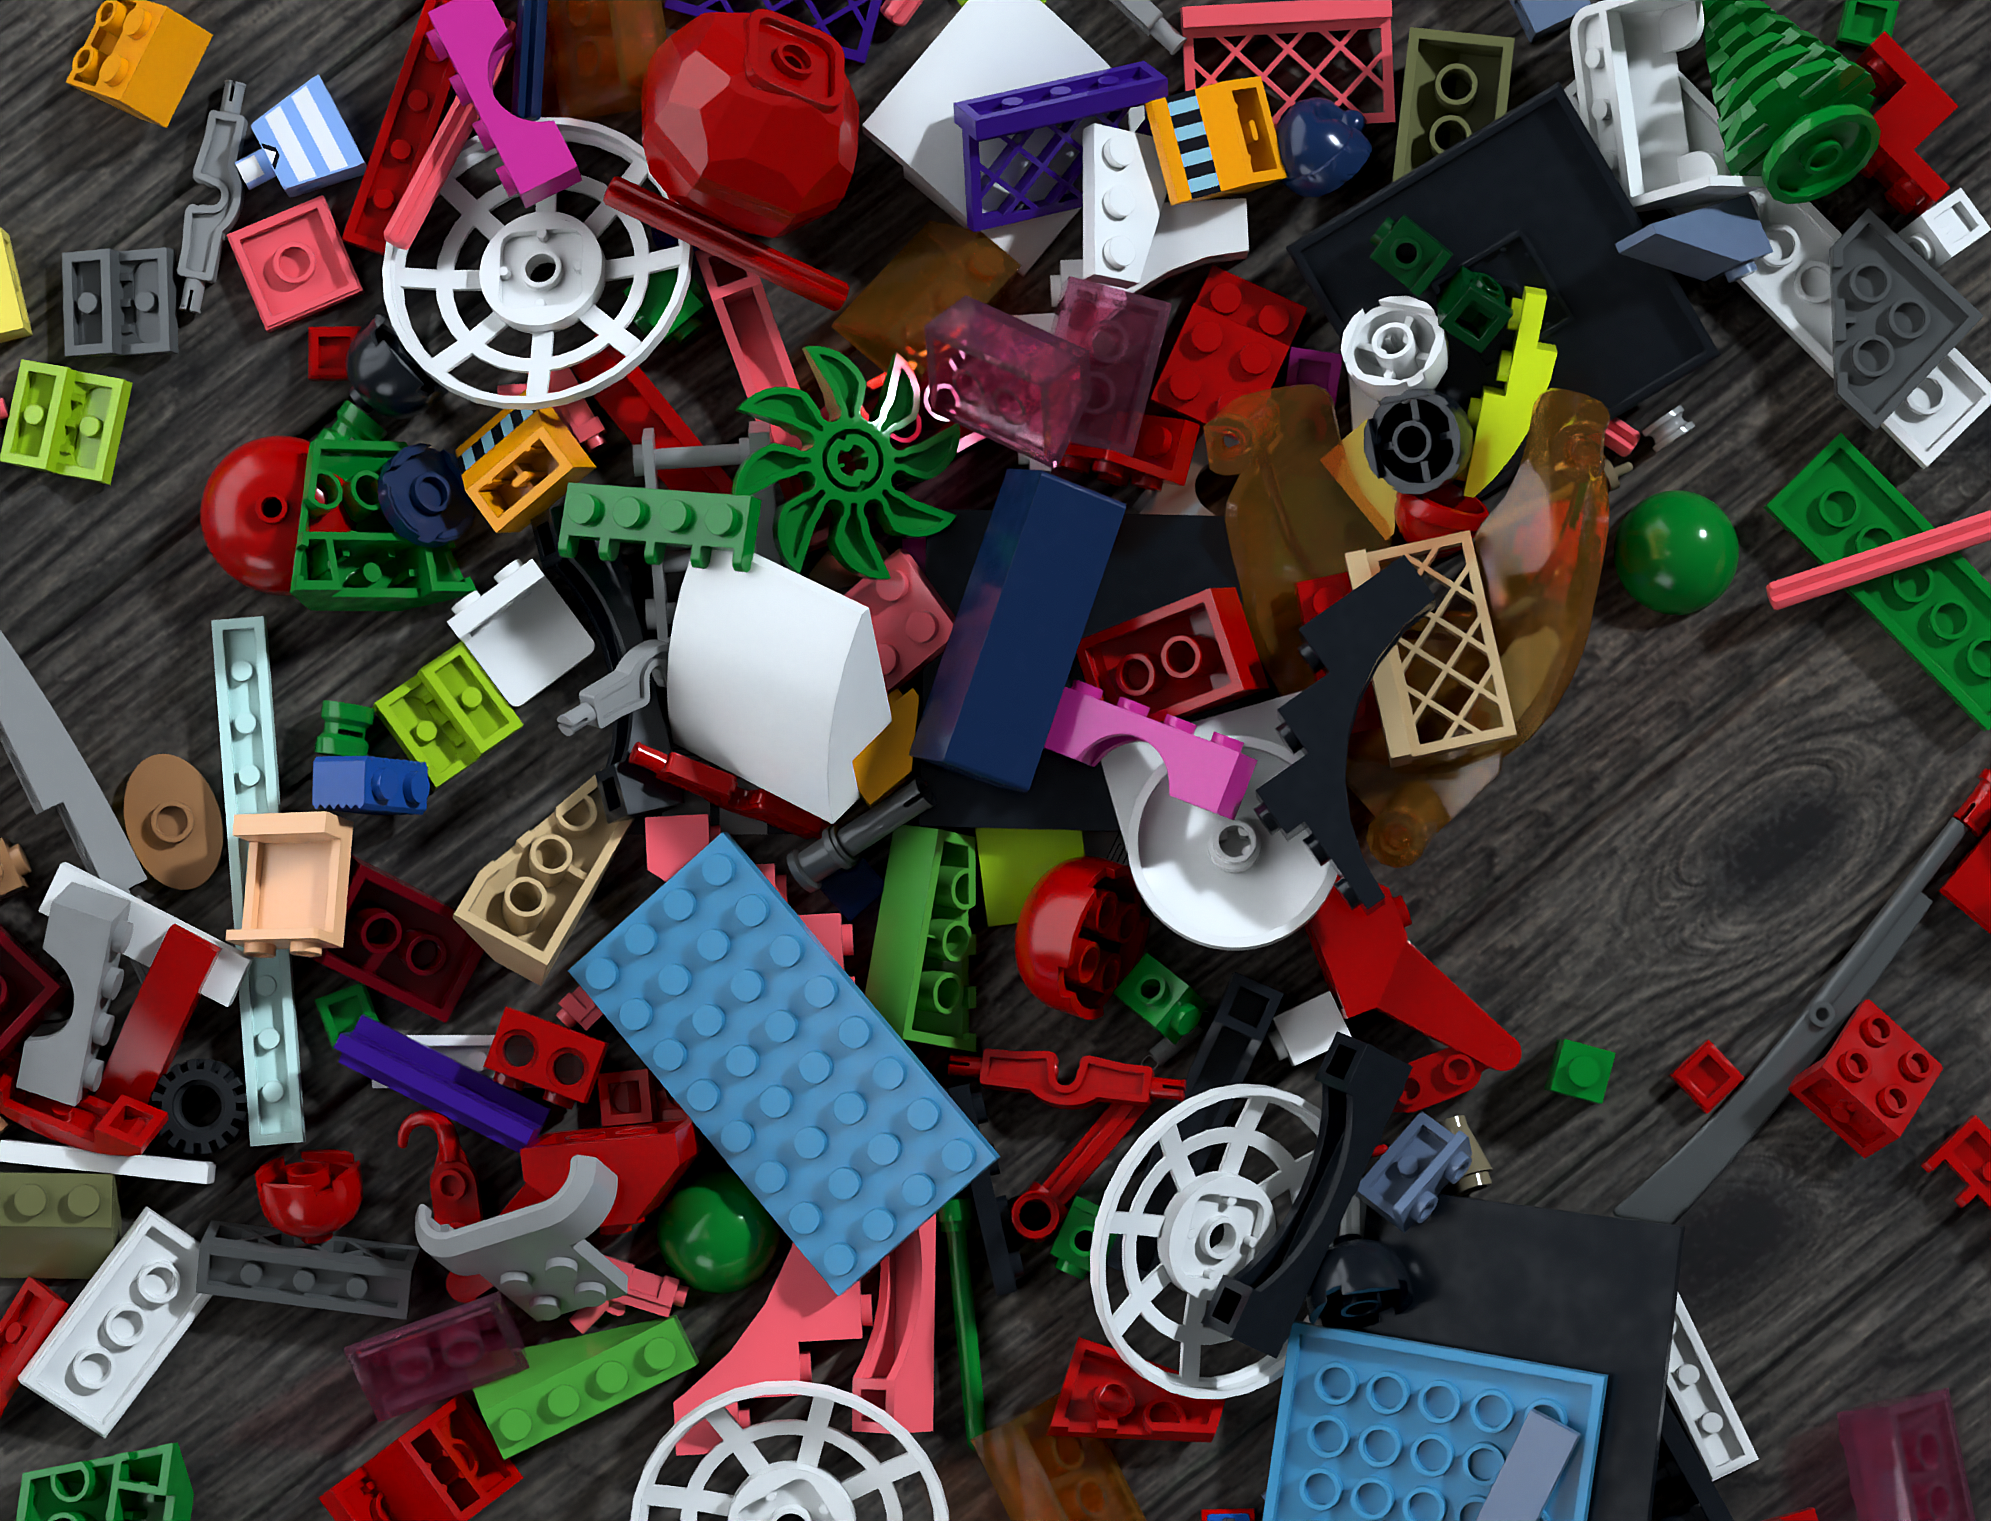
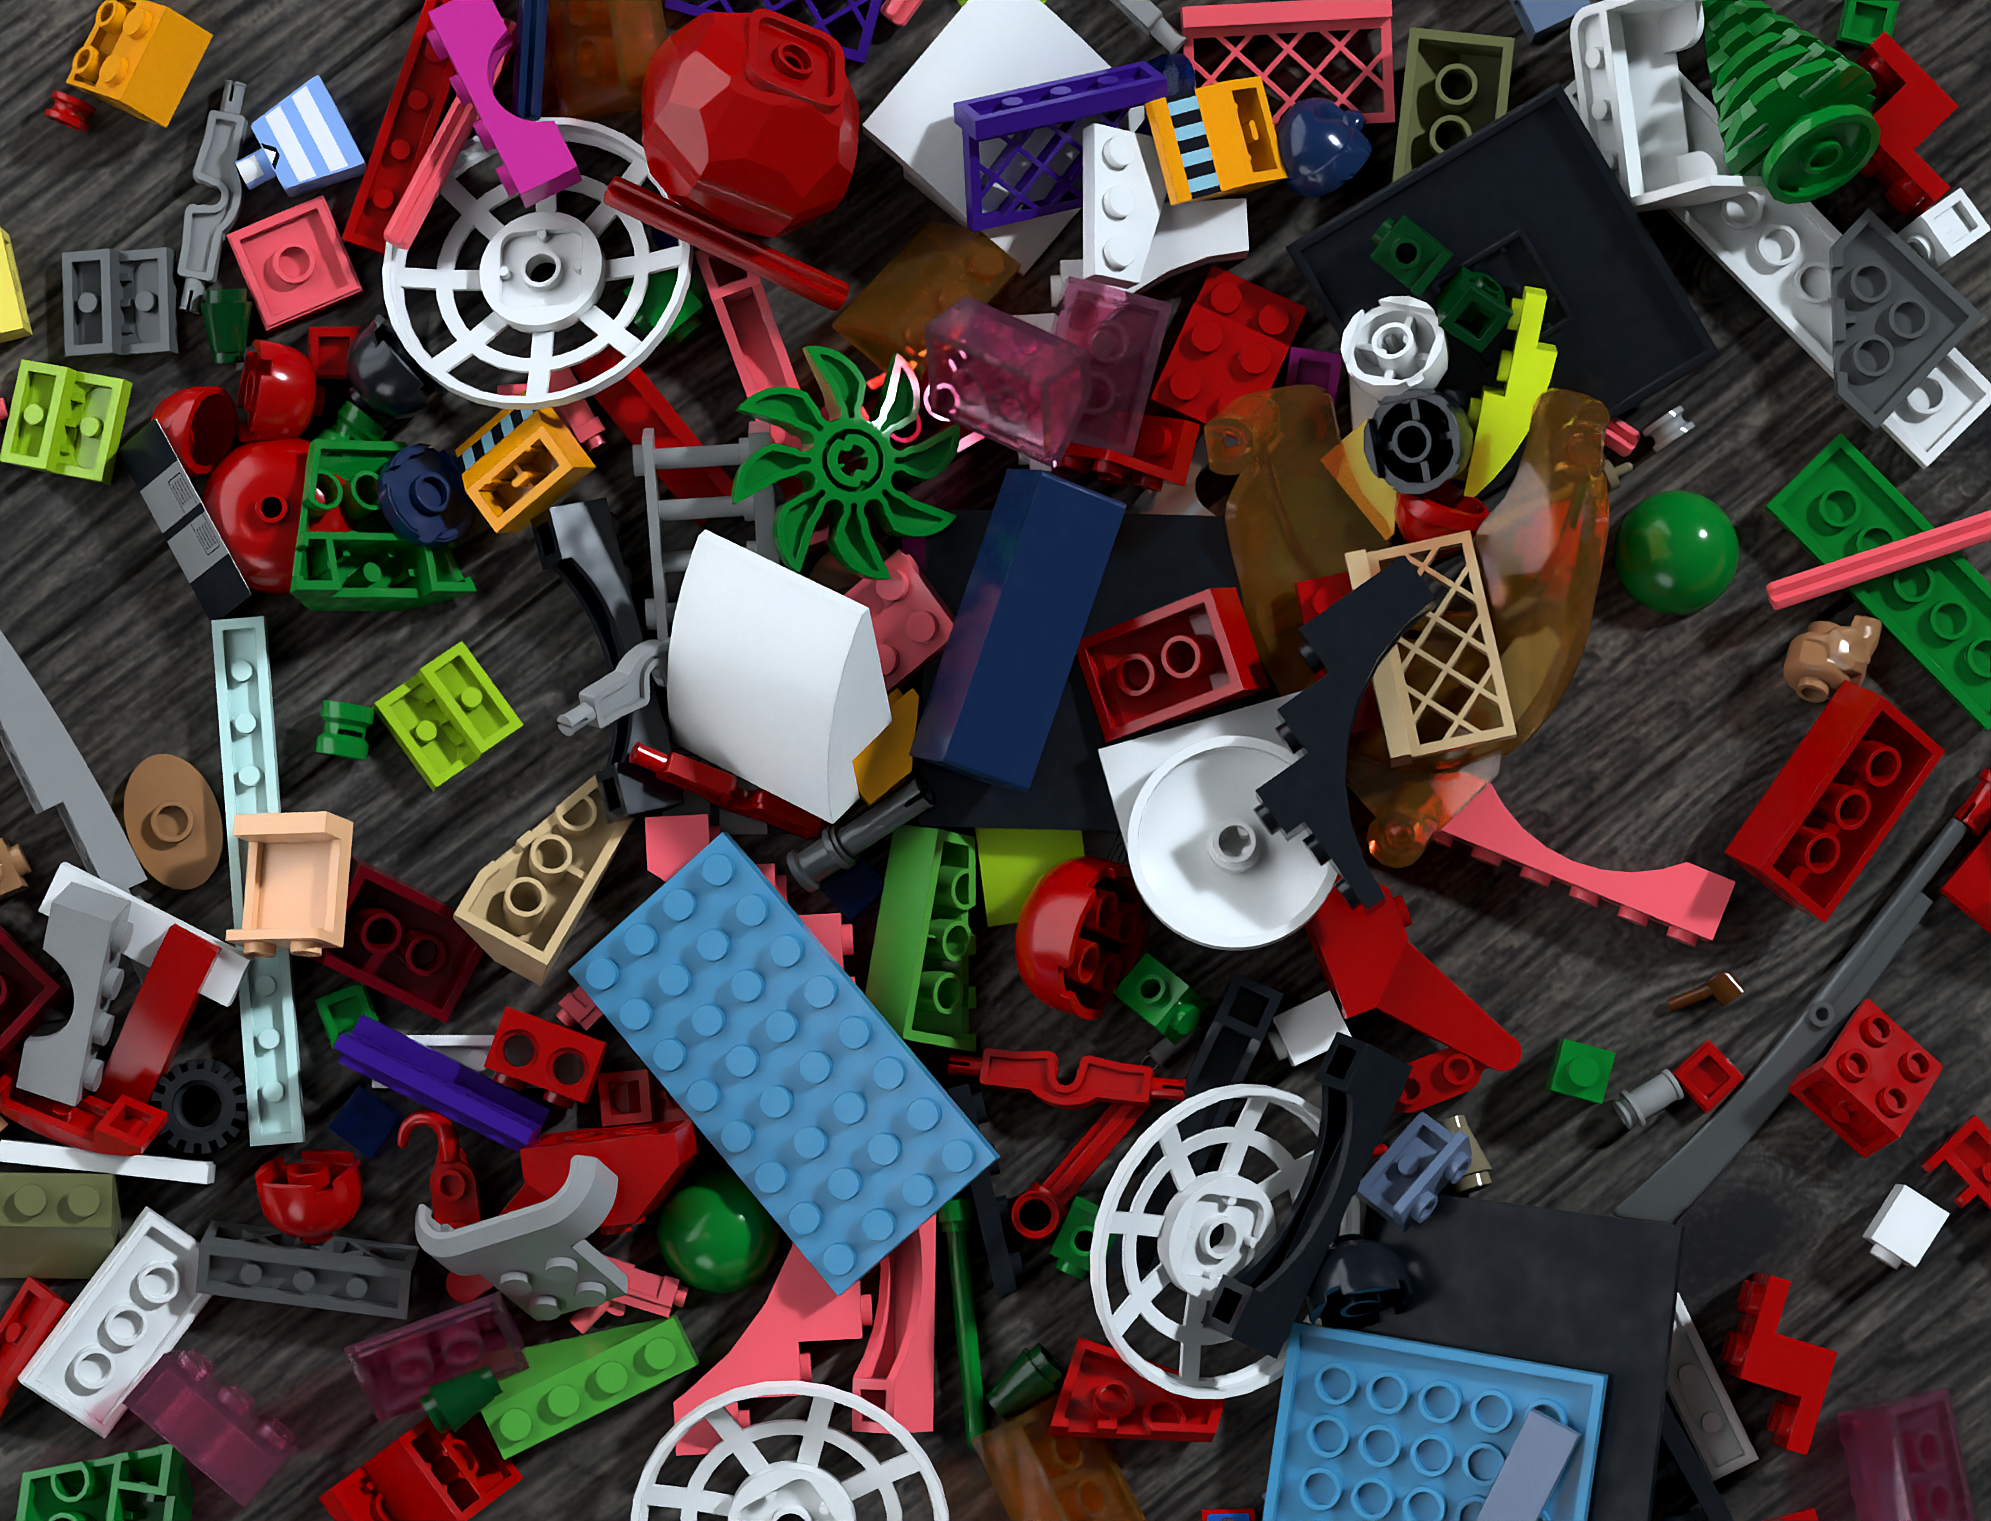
blue brick [312,756,430,815] -> none
white bracket [447,559,595,707] -> none
green hinge [558,482,762,572] -> none
dark pink arch [1044,679,1258,820] -> none
sand blue slope [1615,194,1773,283] -> none
none -> red bush [44,90,97,134]
none -> sticker [118,419,251,622]
none -> clear pink brick [122,1348,300,1508]
none -> red hat [151,386,238,477]
none -> dark green cone [200,288,253,363]
none -> red cylinder [237,339,325,443]
none -> clear blue tile [328,1085,403,1159]
none -> dark green cone [419,1365,503,1435]
none -> dark green cone [986,1343,1066,1419]
none -> clear blue tile [1148,53,1195,96]
none -> coral arch [1414,762,1736,947]
none -> light grey pin [1613,1069,1684,1129]
none -> reddish brown hand [1667,971,1744,1012]
none -> red bracket [1721,1272,1838,1455]
none -> red brick [1724,680,1945,923]
none -> medium nougat head [1783,615,1882,703]
none -> white brick [1862,1184,1950,1270]

